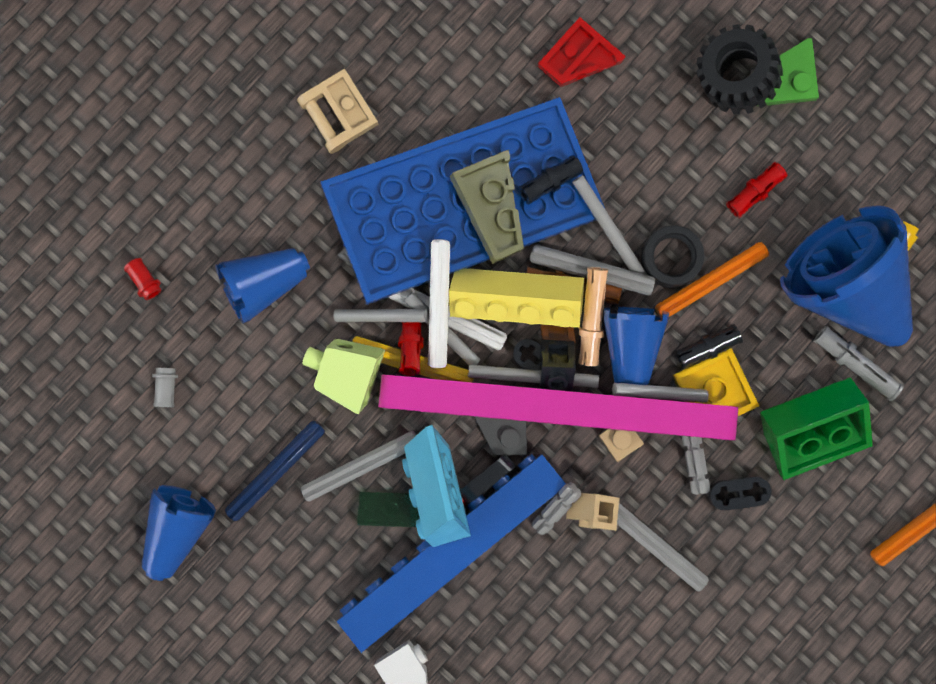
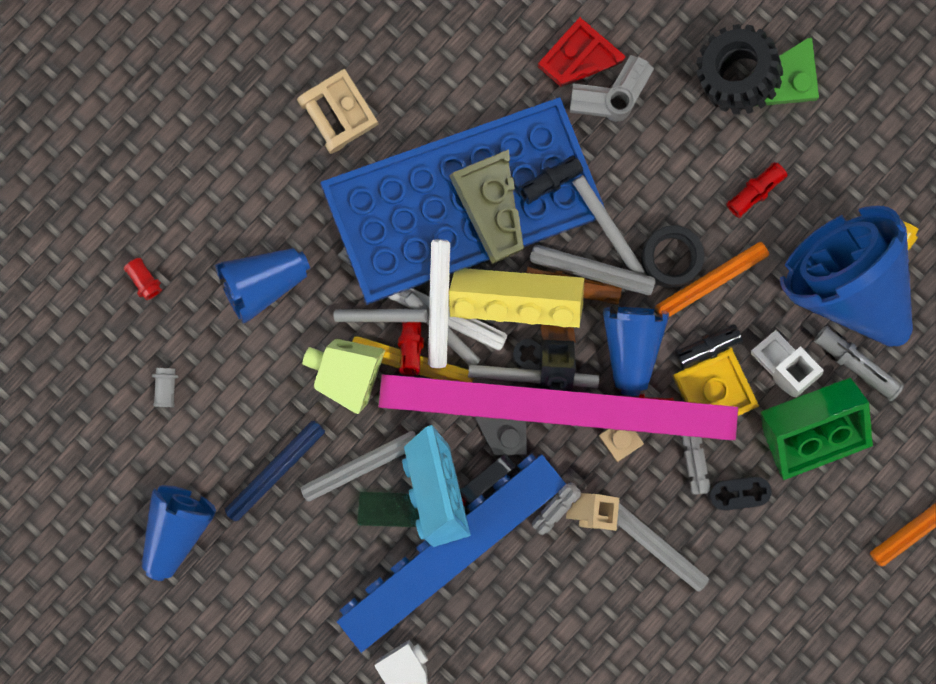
light nougat pin [578,267,608,366] -> none
light grey bar [612,383,709,402] -> none
none -> light grey piece [569,55,654,122]
none -> white brick [751,330,824,397]

